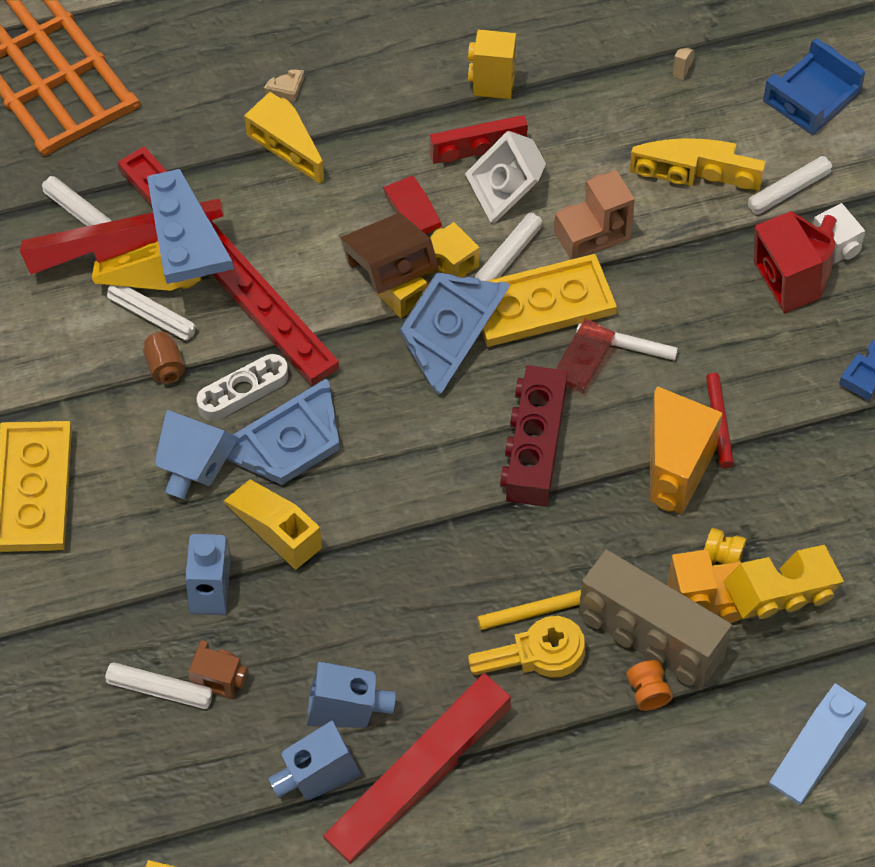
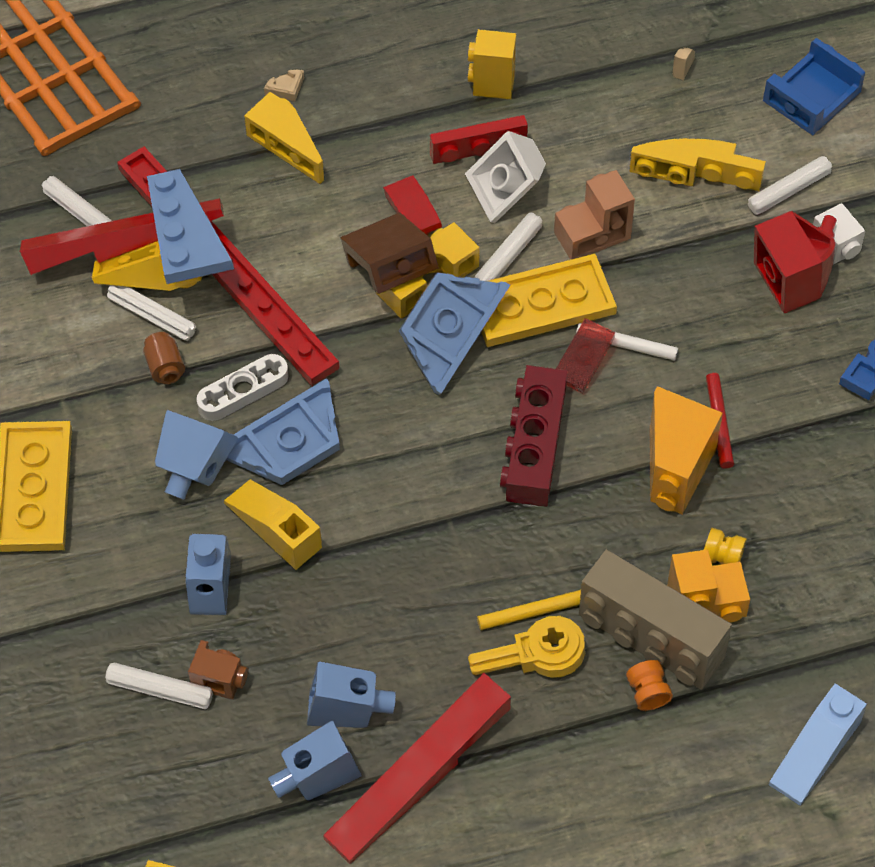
yellow arch [723,544,844,619] -> none

